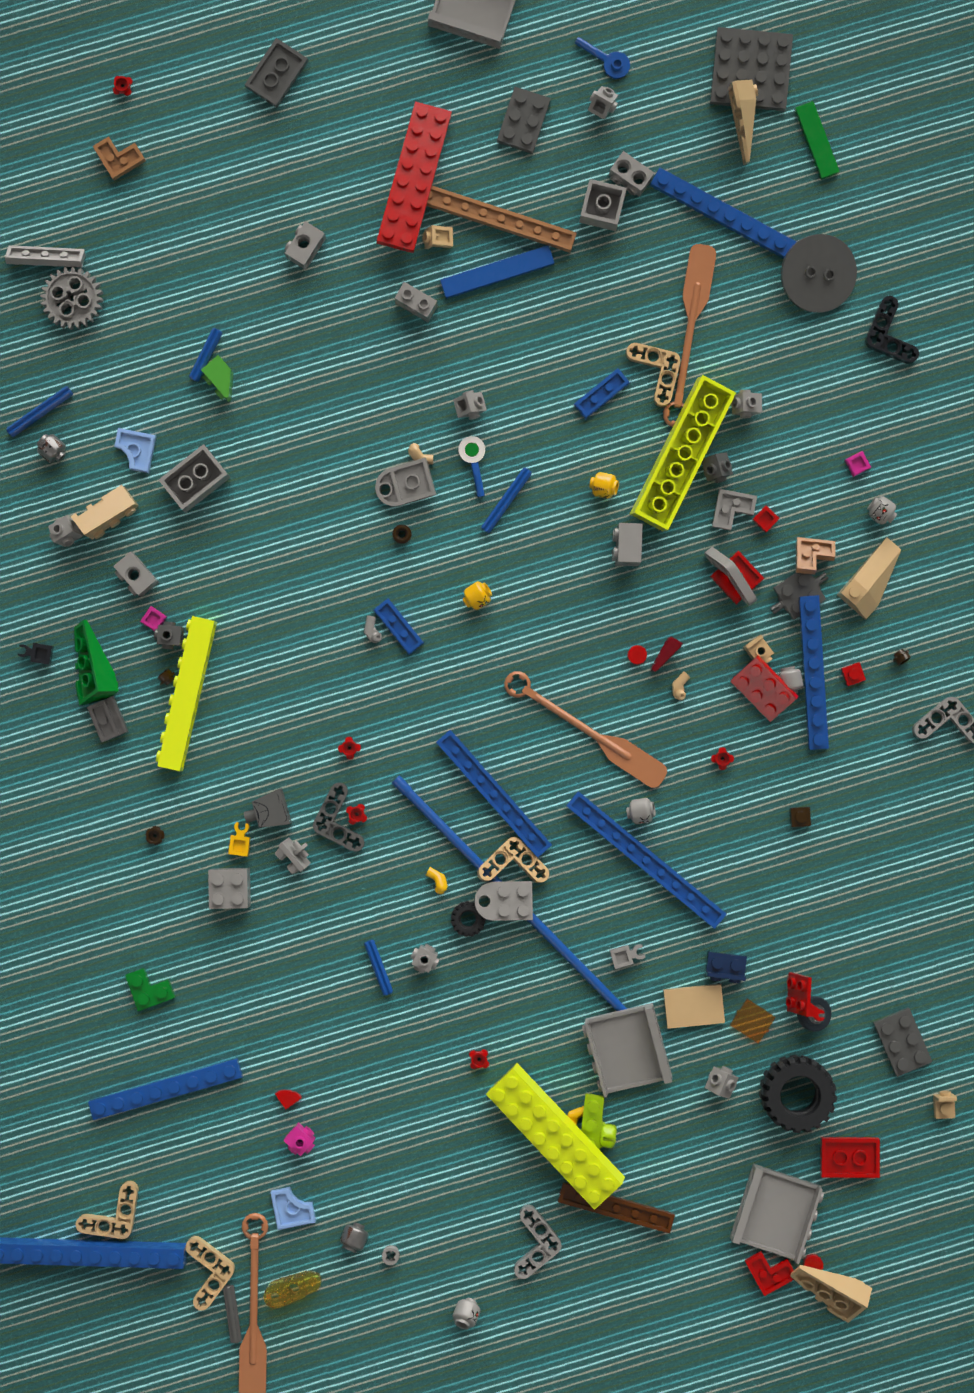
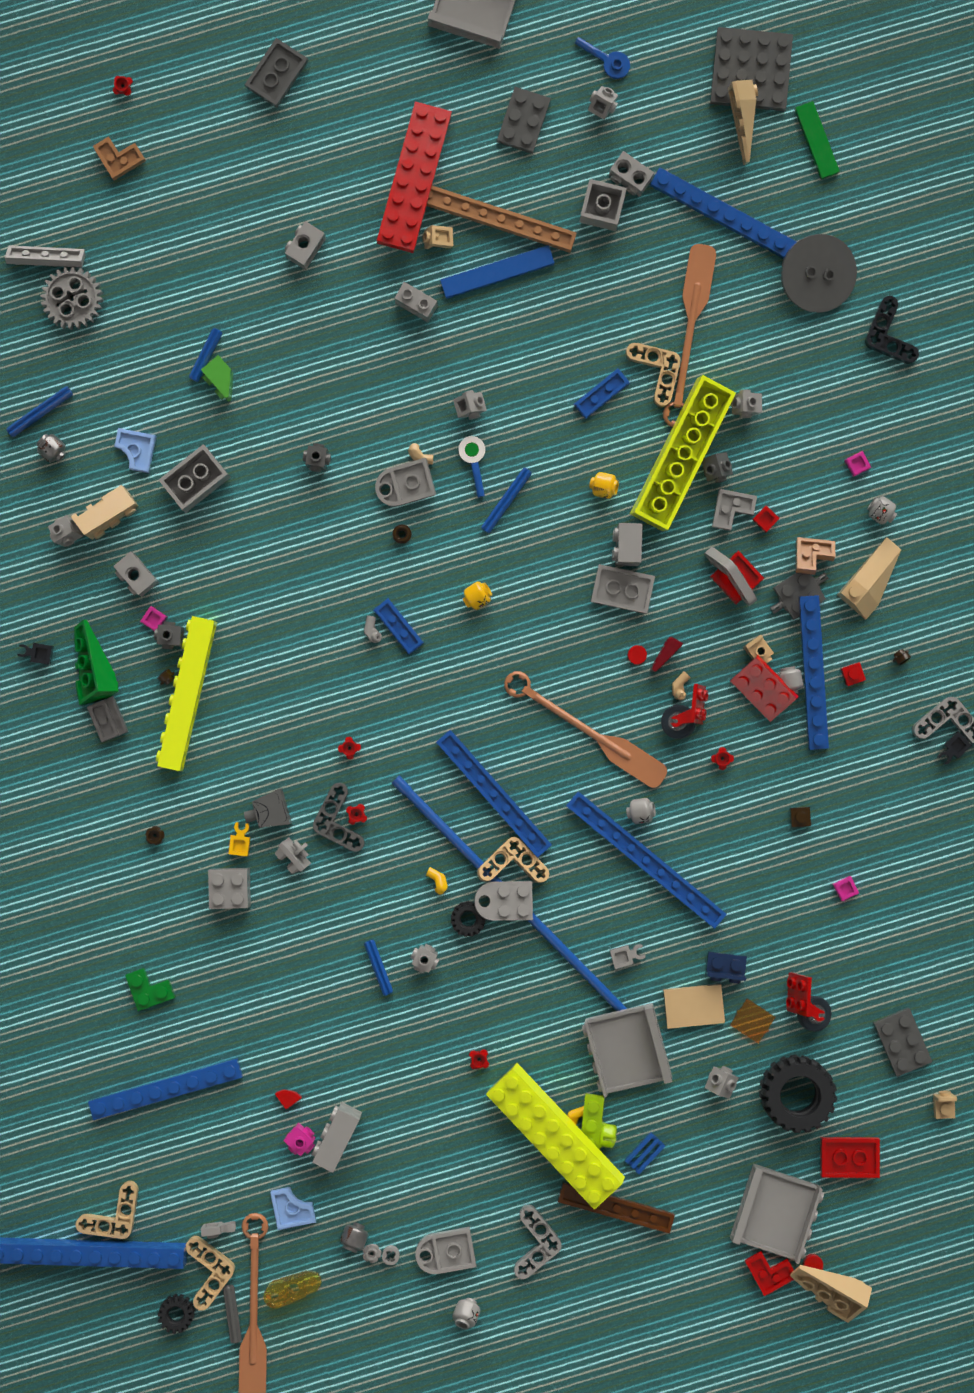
none -> black tyre [158,1294,195,1334]
none -> light grey plate [201,1221,236,1239]
none -> dark grey brick [303,443,331,472]
none -> light grey brick [311,1102,362,1173]
none -> light grey plate [363,1244,381,1263]
none -> light grey plate [415,1227,476,1274]
none -> light grey plate [591,564,655,614]
none -> blue tile [624,1131,665,1174]
none -> plate [661,684,708,739]
none -> dark pink tile [833,876,859,901]
none -> black plate [937,731,972,765]

